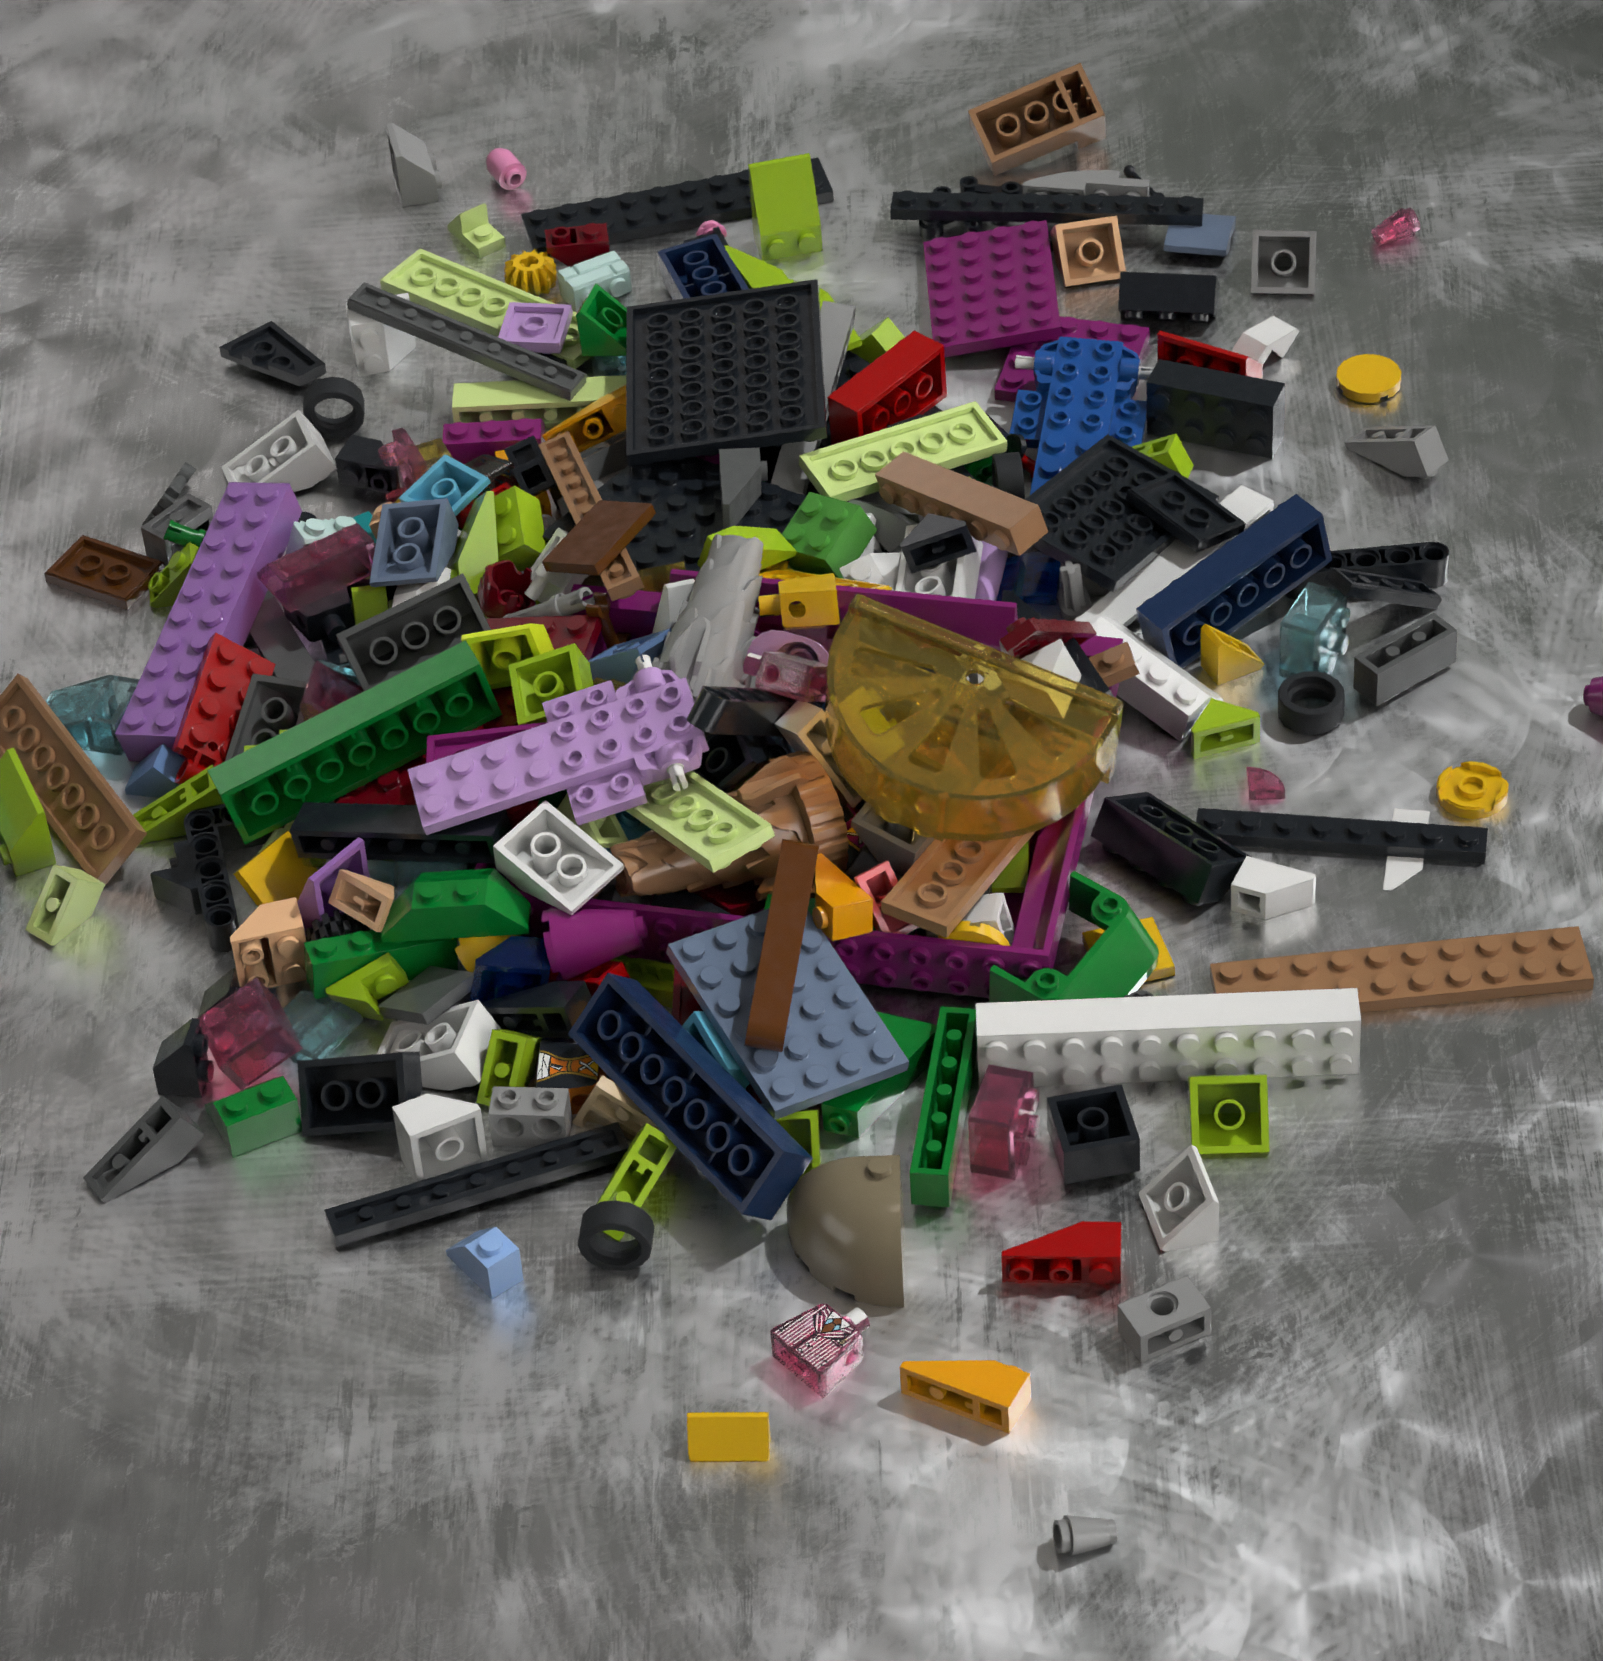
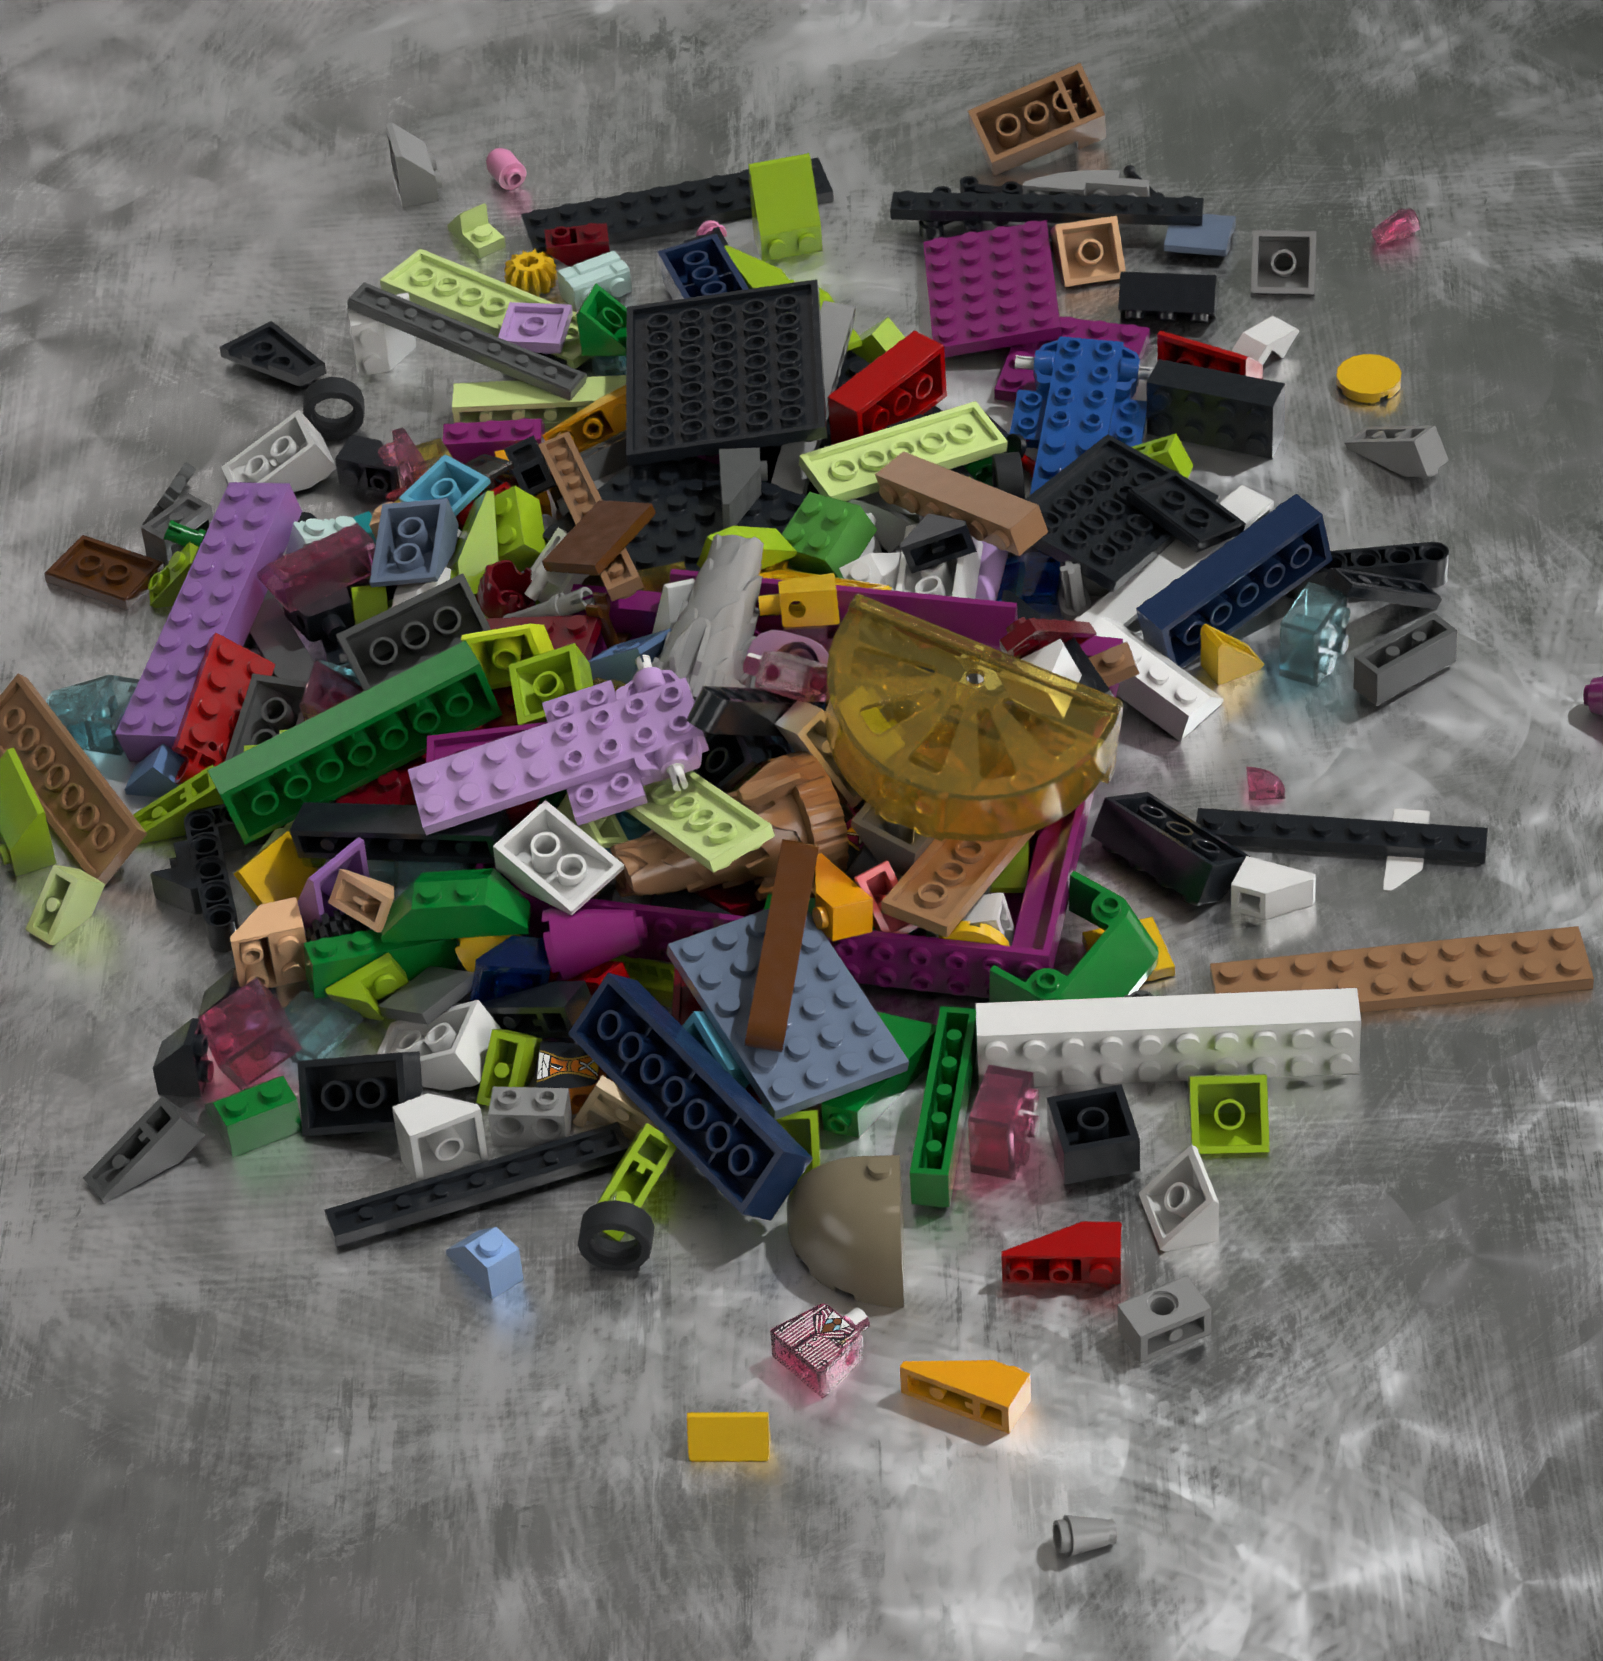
lime slope [1191,698,1260,759] -> none
black tyre [1278,671,1345,735] -> none
yellow tile [1436,761,1509,819] -> none

